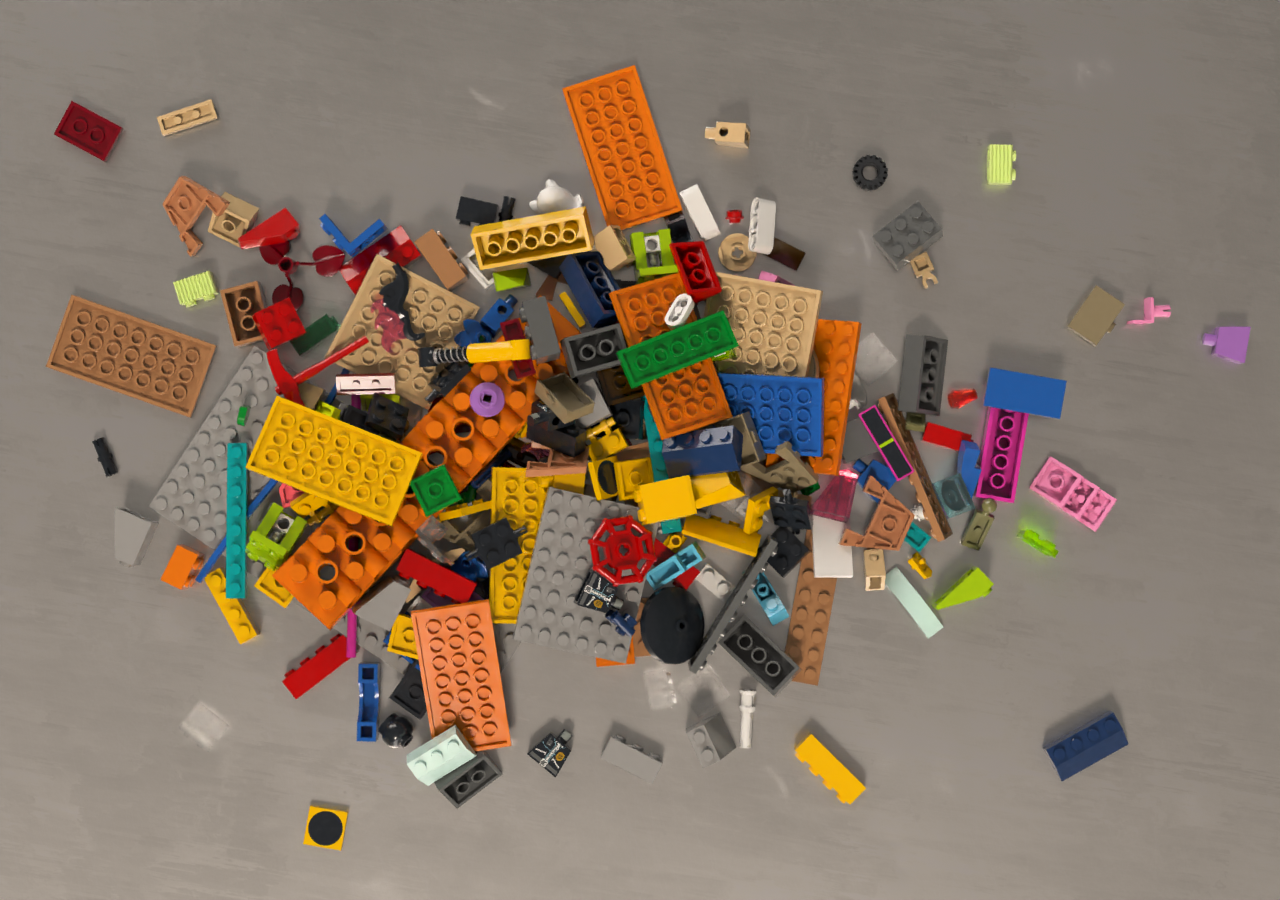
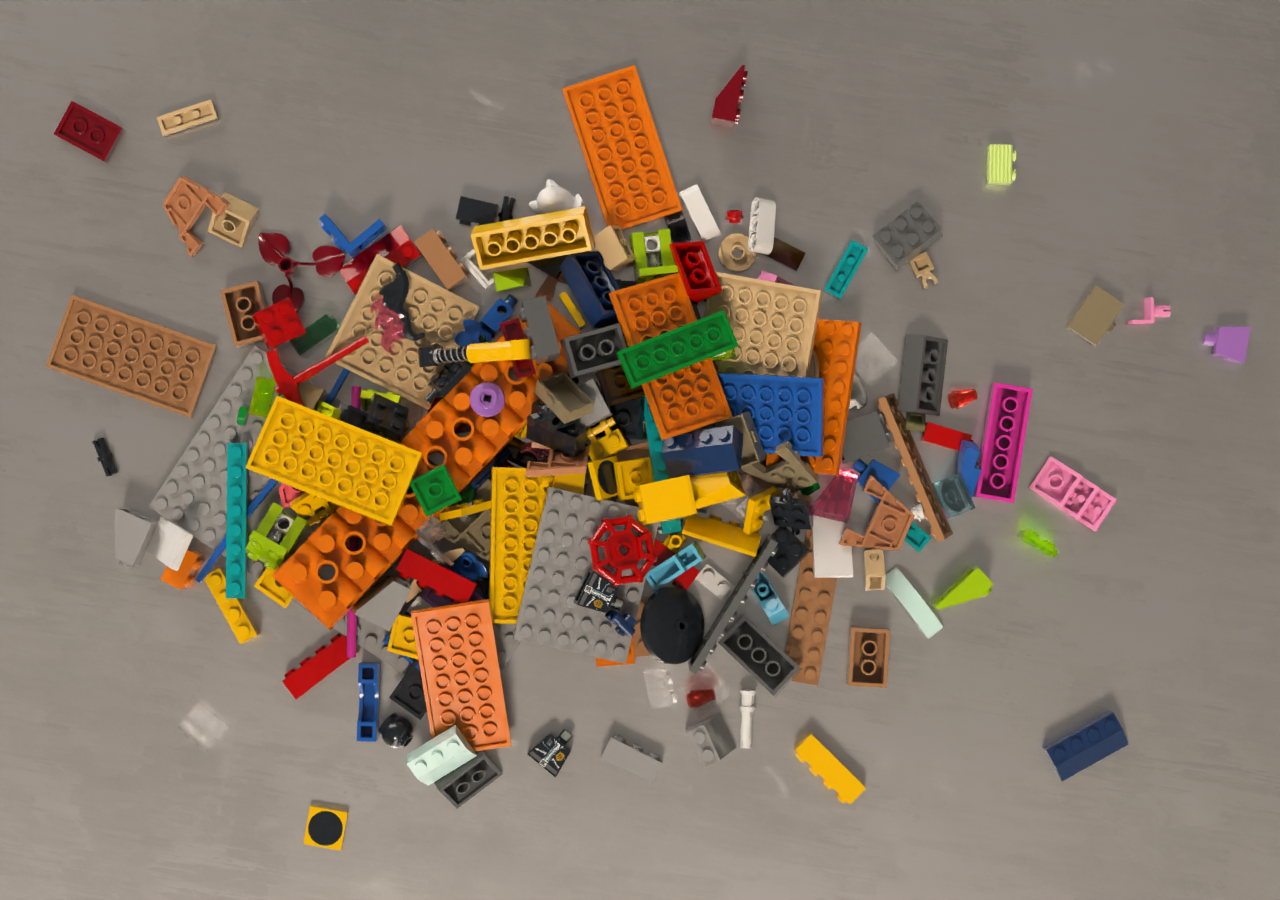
yellowish green brick [173,271,219,307] -> none
red slope [238,208,300,249] -> none
plate [336,373,395,395] -> none
black plate [465,517,528,570] -> none
white plate [665,294,694,330] -> none
tan torso [705,122,751,149] -> none
black tyre [852,155,888,191] -> none
black tile [858,405,915,482] -> none
yellow piece [908,552,932,579] -> none
olive plate [961,498,997,551] -> none
blue tile [983,367,1067,419] -> none
none -> white tile [146,516,193,571]
none -> clear neon green plate [249,376,276,418]
none -> clear red cone [686,688,716,709]
none -> dark red slope [711,65,748,128]
none -> teal plate [824,240,868,299]
none -> medium nougat brick [846,627,890,688]

